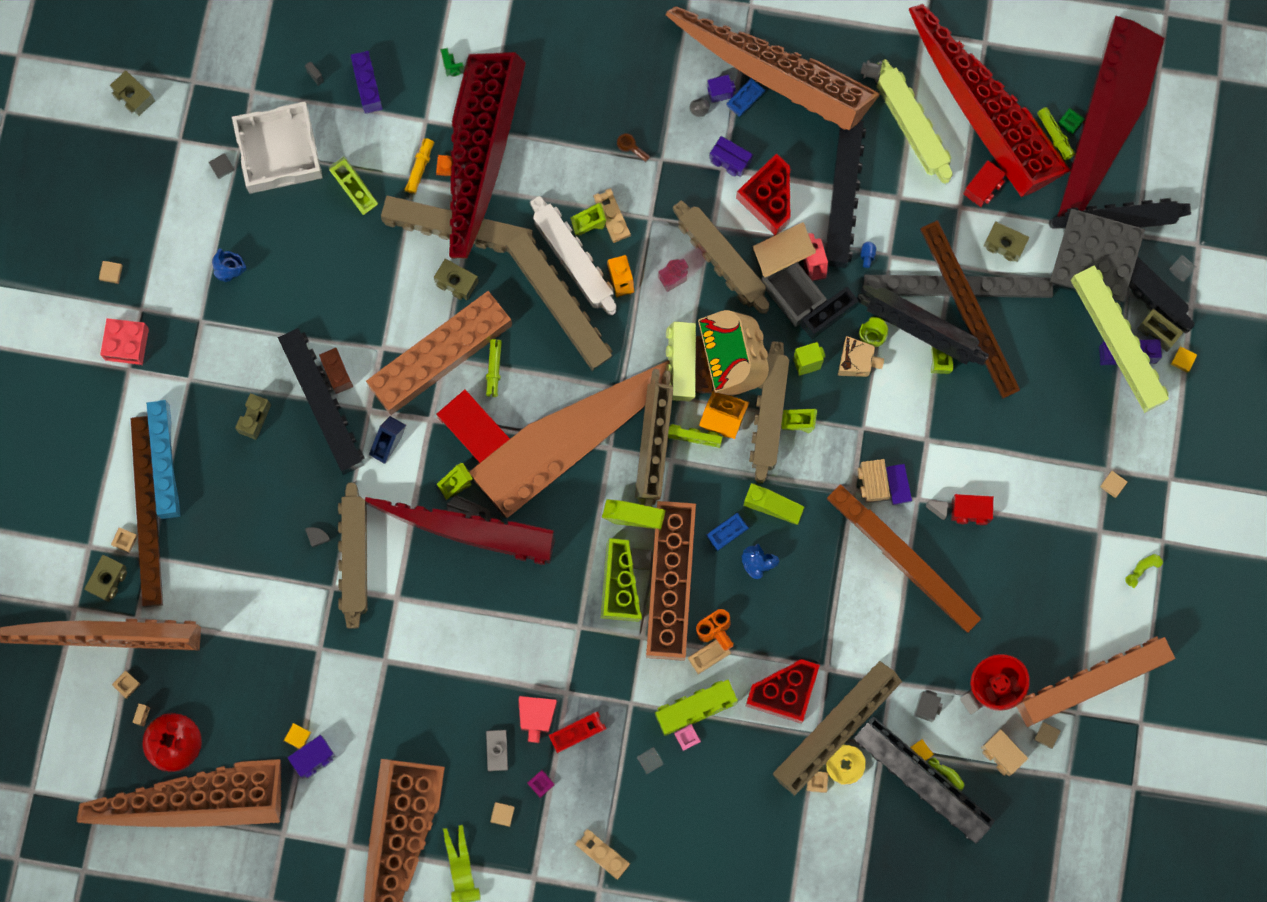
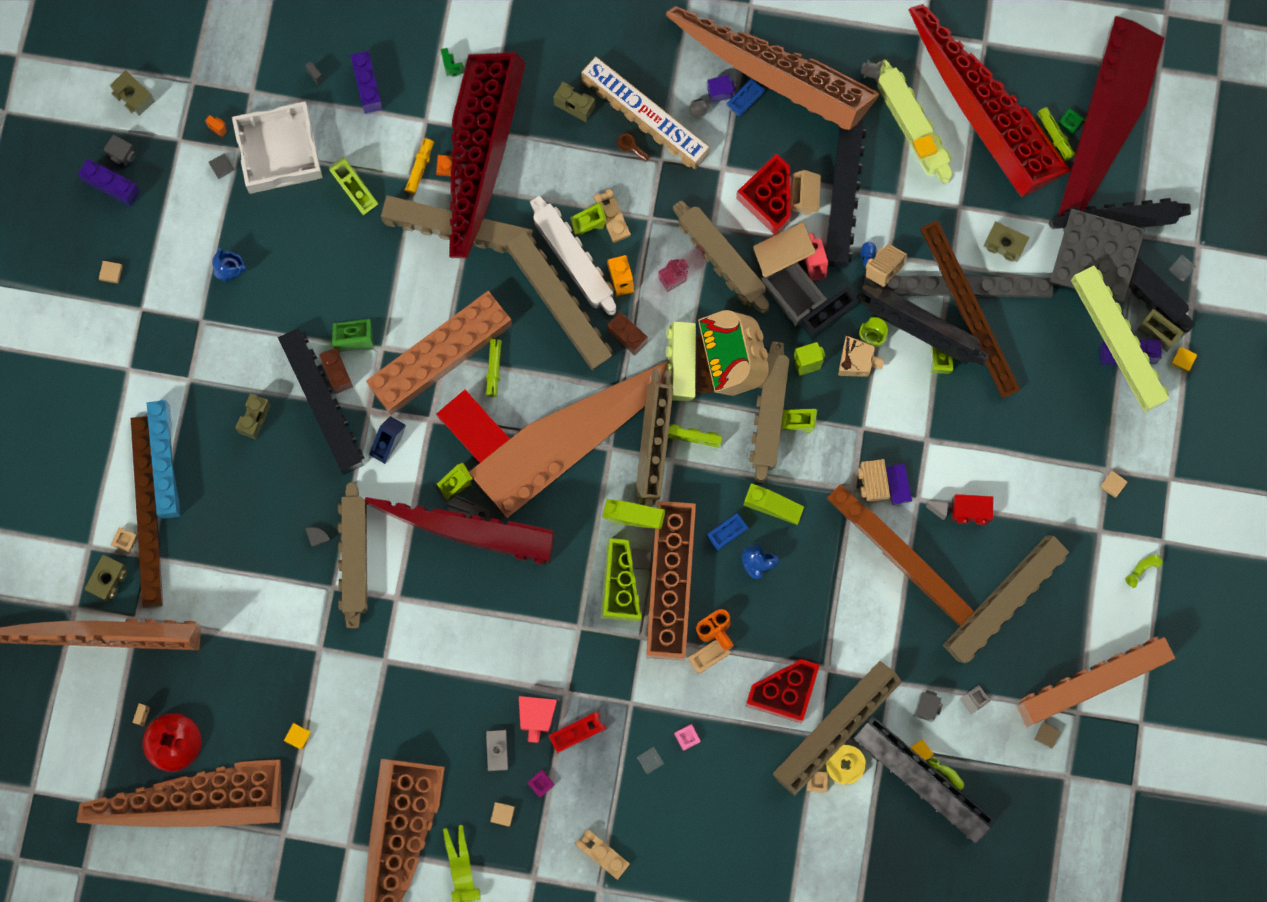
coral piece [100,318,149,365] -> none
tan tile [112,670,141,699] -> none
dark purple brick [287,735,336,779] -> none
olive brick [434,259,479,300] -> none
lime wedge [655,679,738,736] -> none
light orange slope [699,390,749,439] -> none
dark purple brick [709,136,753,177] -> none
red brick [963,161,1006,207] -> none
red piece [971,655,1030,711] -> none
tan brick [981,729,1029,776] -> none
none -> dark purple brick [78,158,140,207]
none -> dark grey brick [103,134,136,166]
none -> orange plate [205,115,227,137]
none -> bright green slope [332,319,374,352]
none -> olive brick [553,82,595,122]
none -> brick [581,56,710,169]
none -> copper brick [607,312,648,356]
none -> tan brick [790,170,821,215]
none -> tan brick [865,243,907,287]
none -> yellow tile [912,134,938,160]
none -> dark tan brick [943,535,1069,663]

